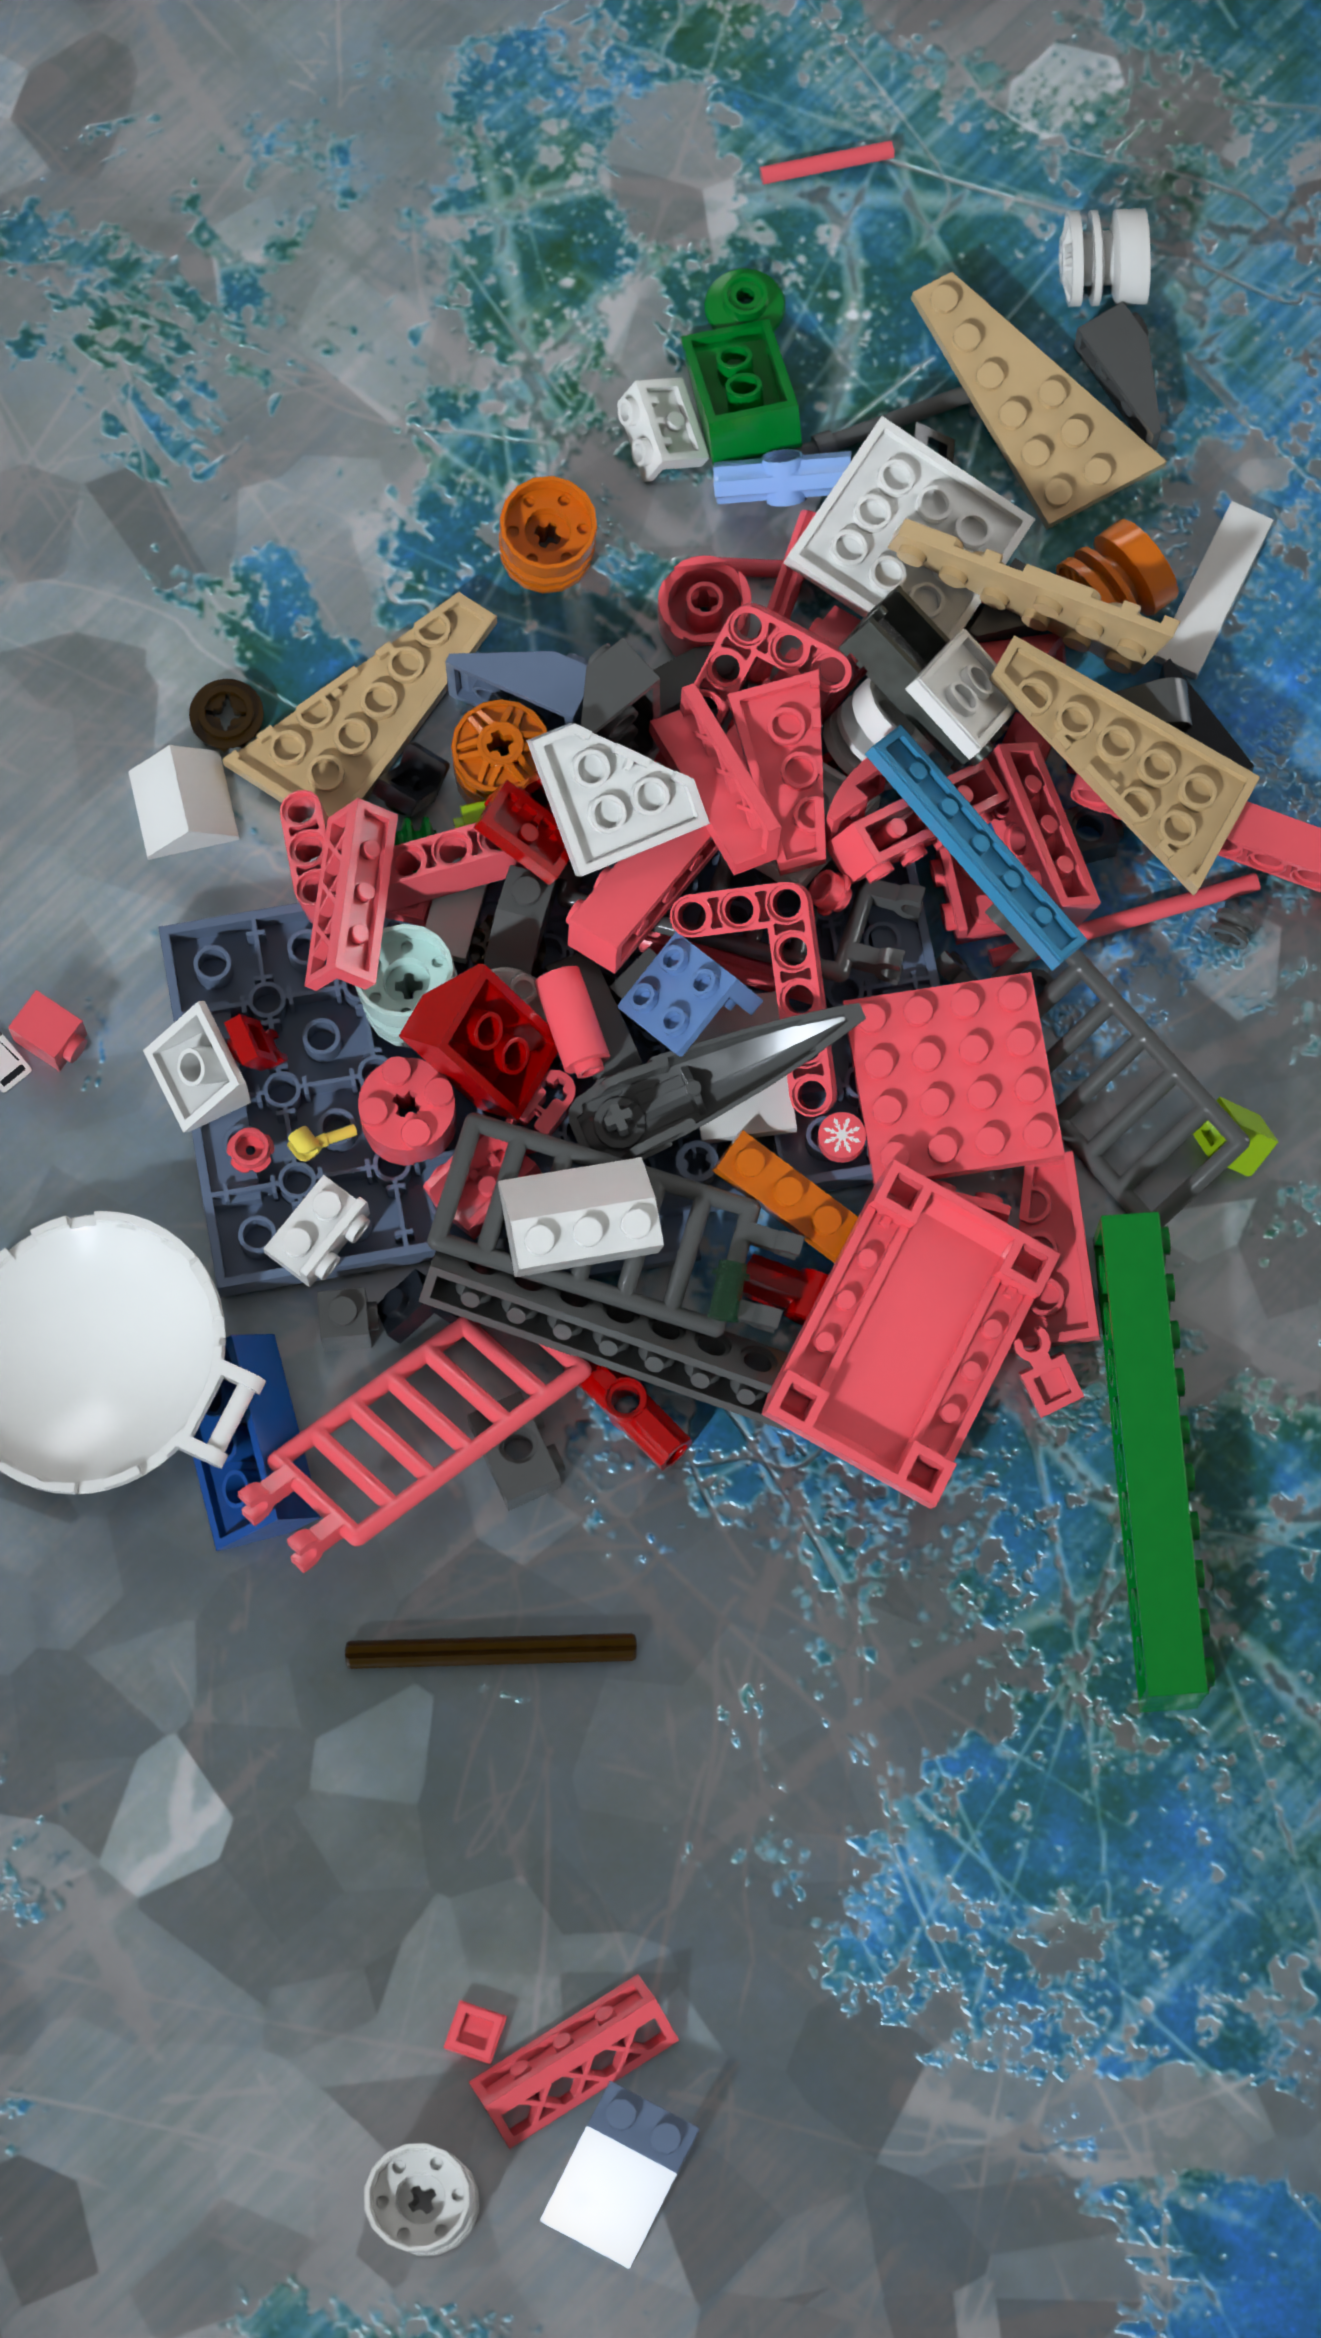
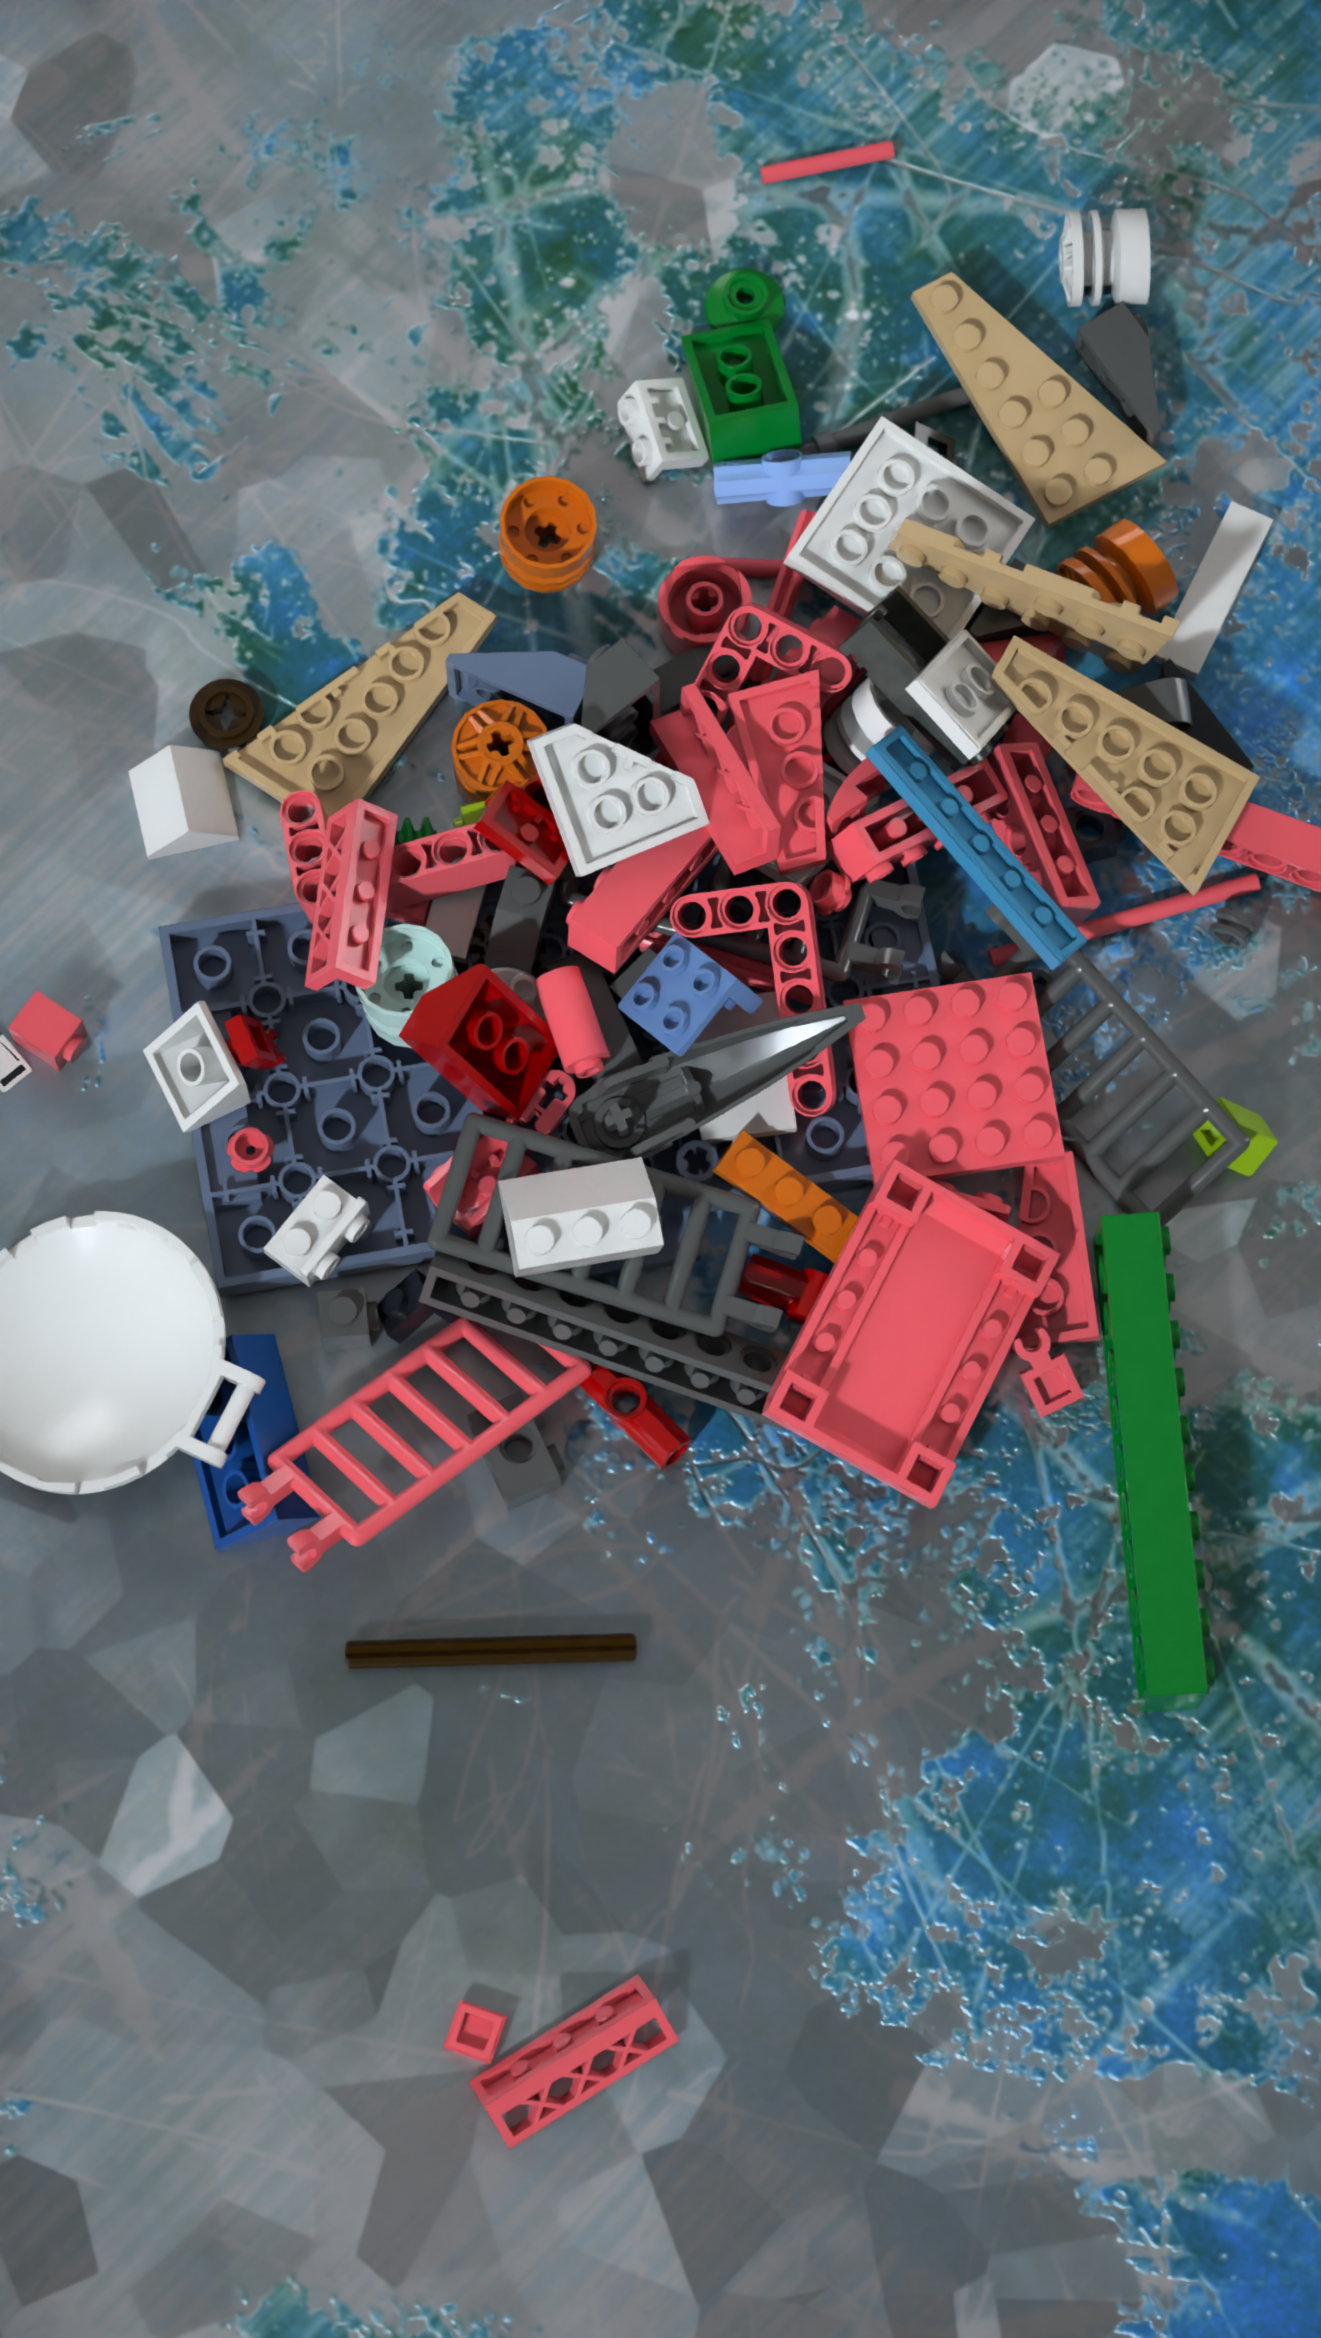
light yellow hand [287,1124,357,1162] -> none
coral brick [358,1056,457,1166] -> none
white wheel [364,2143,480,2256] -> none
black bracket [372,742,450,817] -> none
slope [540,2081,700,2269] -> none
clear green pin [707,1260,751,1323] -> none
coral tile [818,1112,866,1163] -> none
coral bracket [929,847,1007,945] -> none

